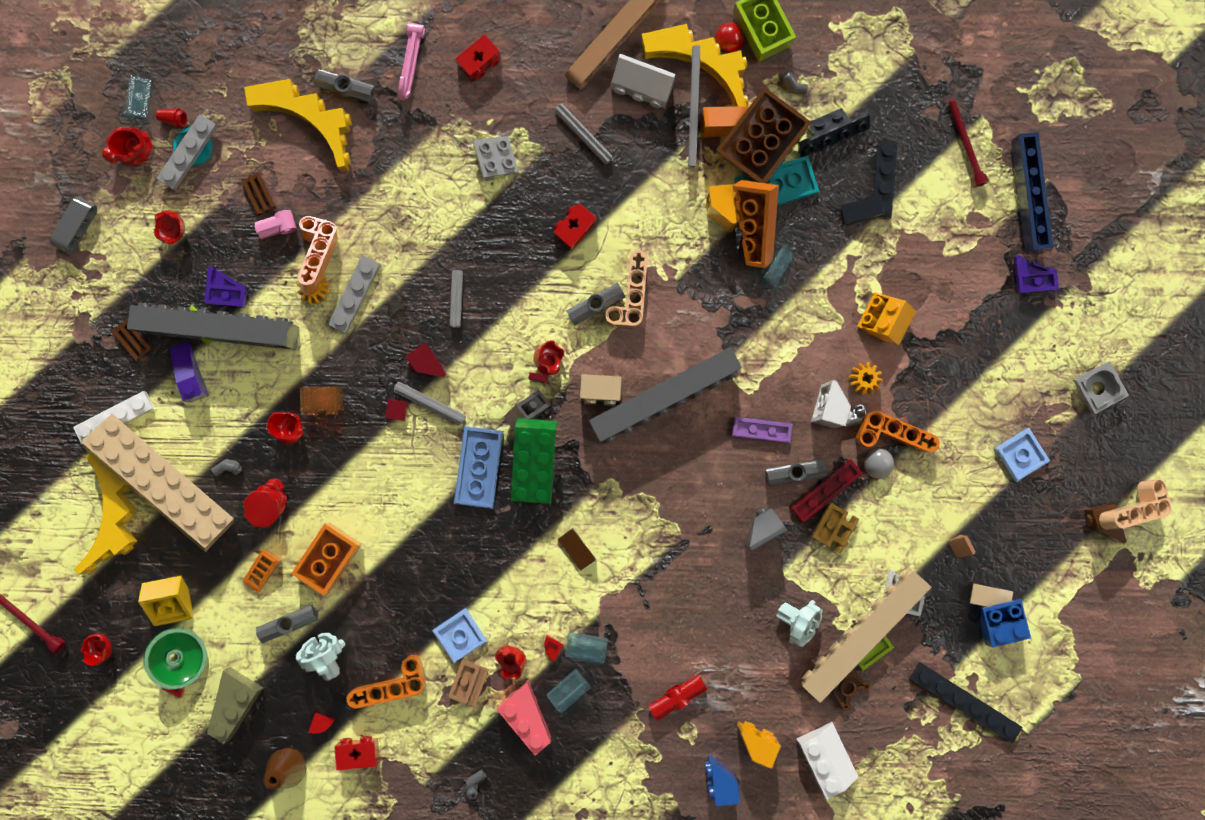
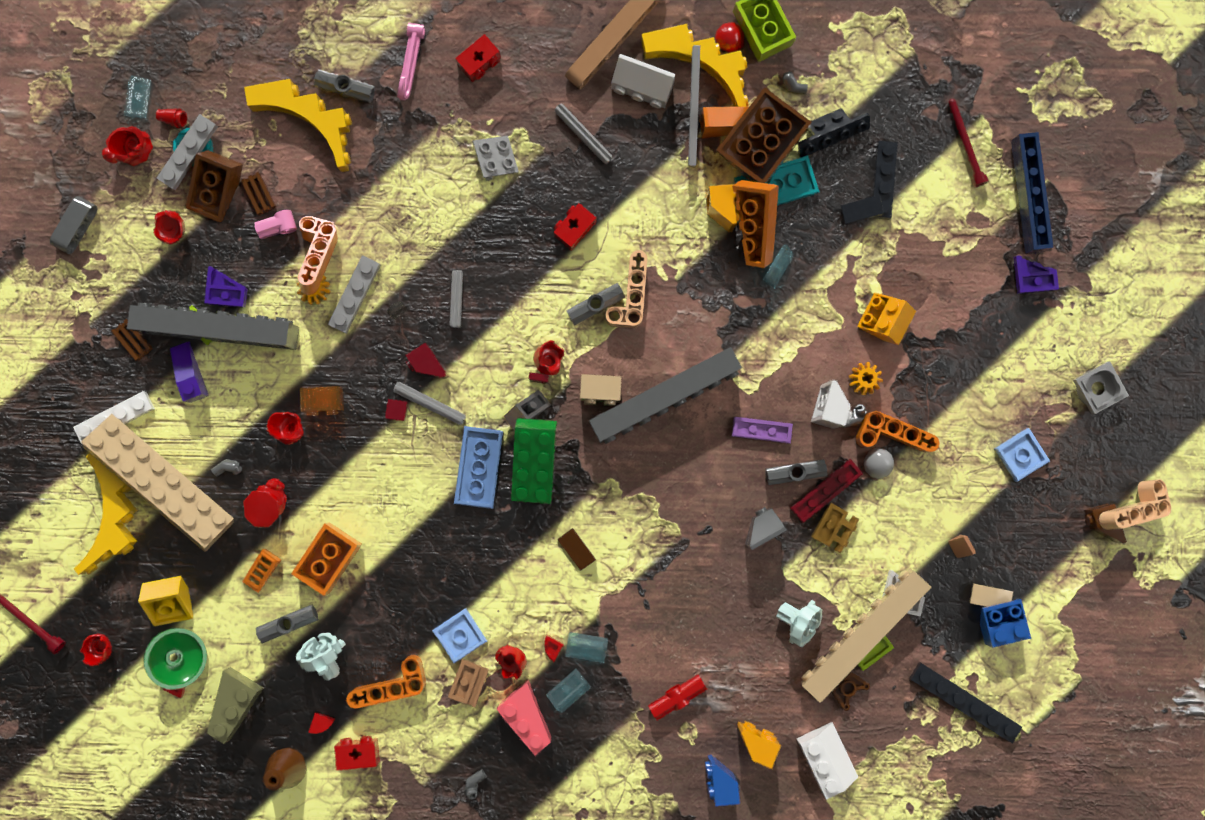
none -> reddish brown slope [186,150,243,222]

